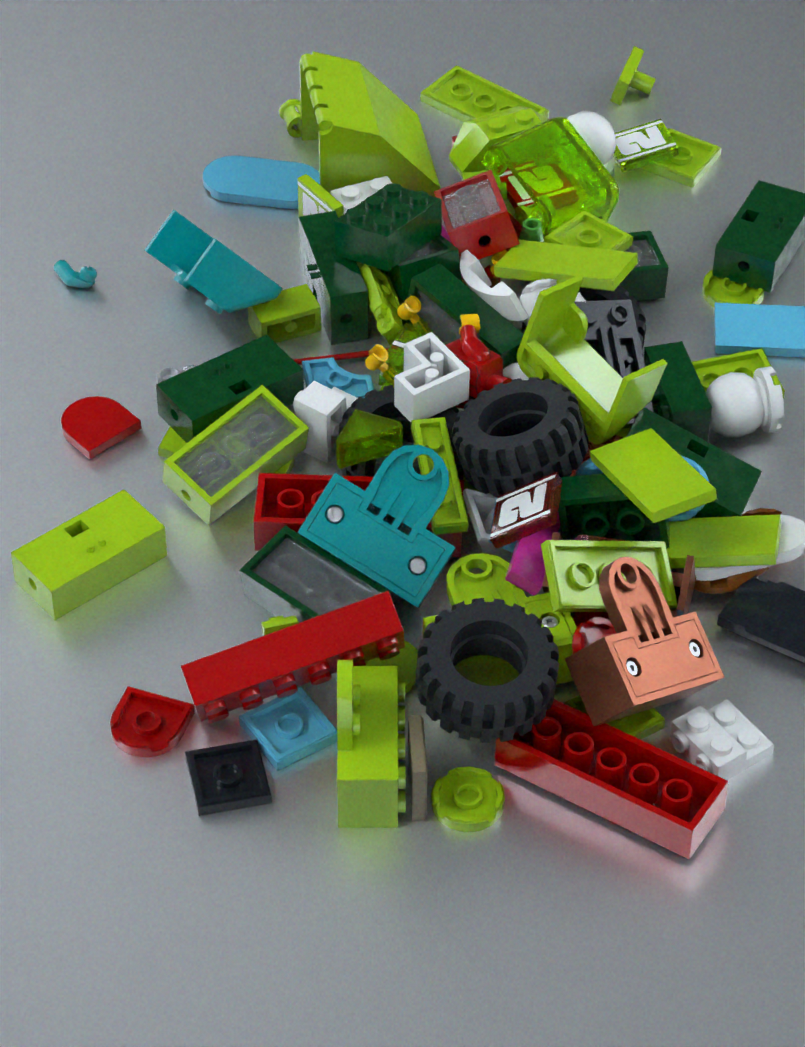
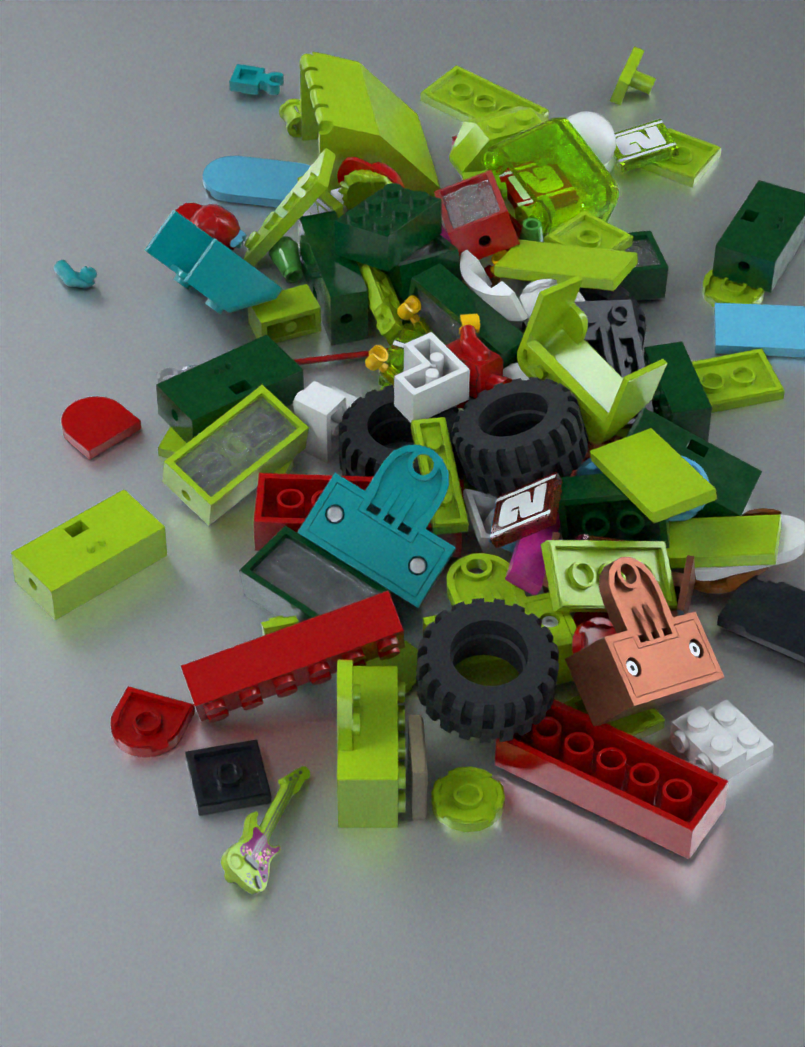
medium azure tile [239,686,337,771] -> none
medium azure tile [302,357,374,398] -> none
clear neon green slope [336,409,403,469] -> none
white tile [705,366,784,438] -> none
none -> red hair [176,203,247,250]
none -> lime piece [221,766,310,895]
none -> teal plate [229,64,284,95]
none -> lime wing [244,148,336,267]
none -> bright green cone [269,236,303,283]
none -> lime hair [337,157,404,209]

